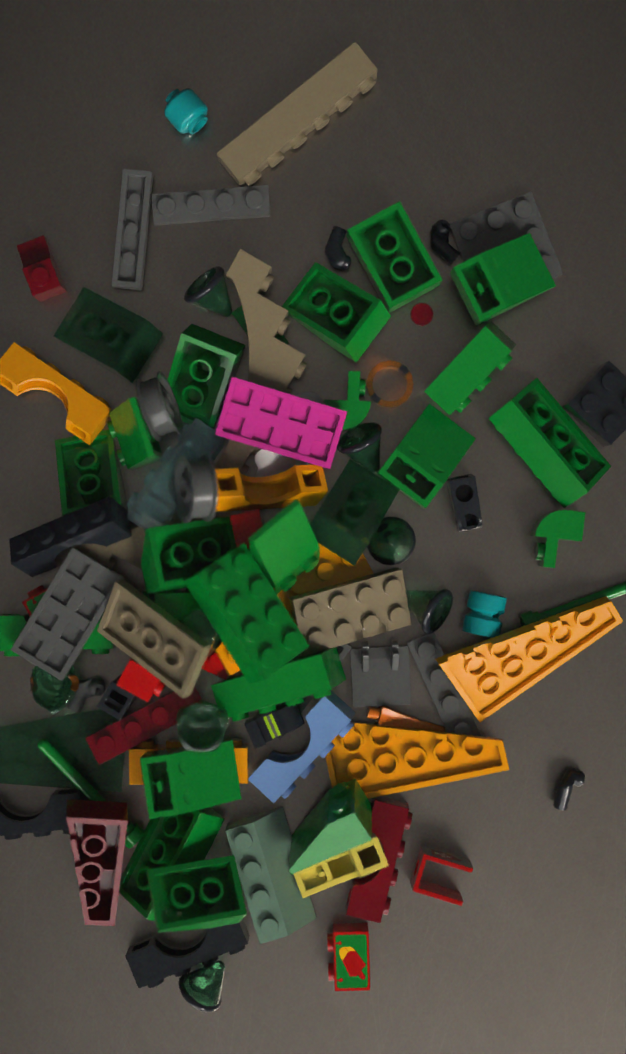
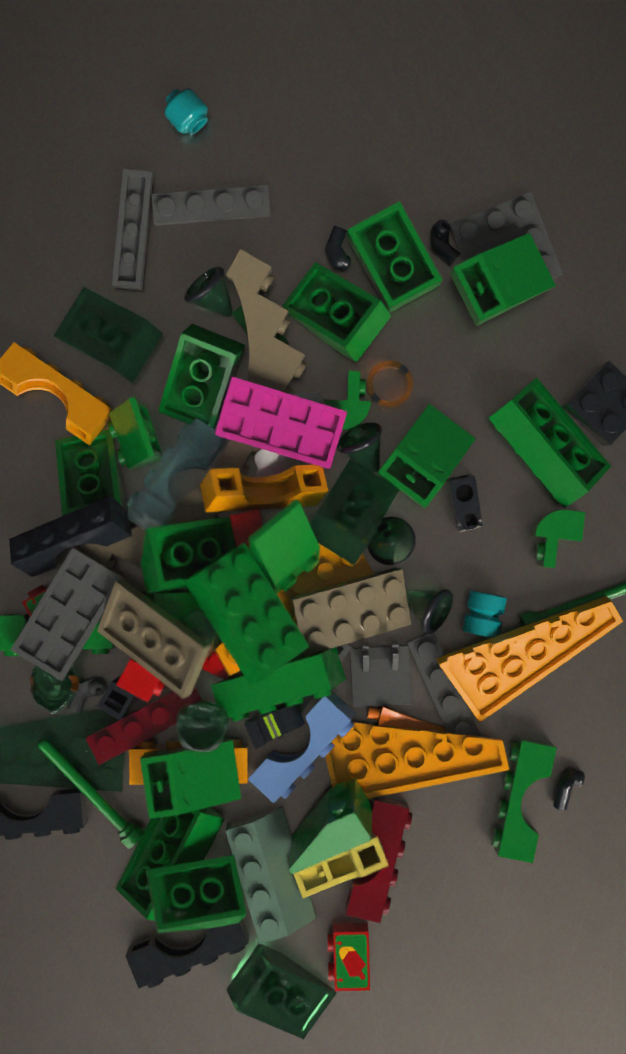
dark red arch [17,235,67,302] -> none
dark red wedge [66,799,128,926] -> none
dark grey wheel [135,371,183,441] -> none
dark grey wheel [173,455,218,523] -> none
clear green hat [178,961,225,1012] -> none
dark tan brick [217,42,378,187] -> none
dark red piece [410,303,433,326] -> none
red piece [410,845,473,906] -> none
green wedge [424,321,516,416] -> none
none -> clear green slope [226,944,337,1040]
none -> green arch [491,736,557,863]

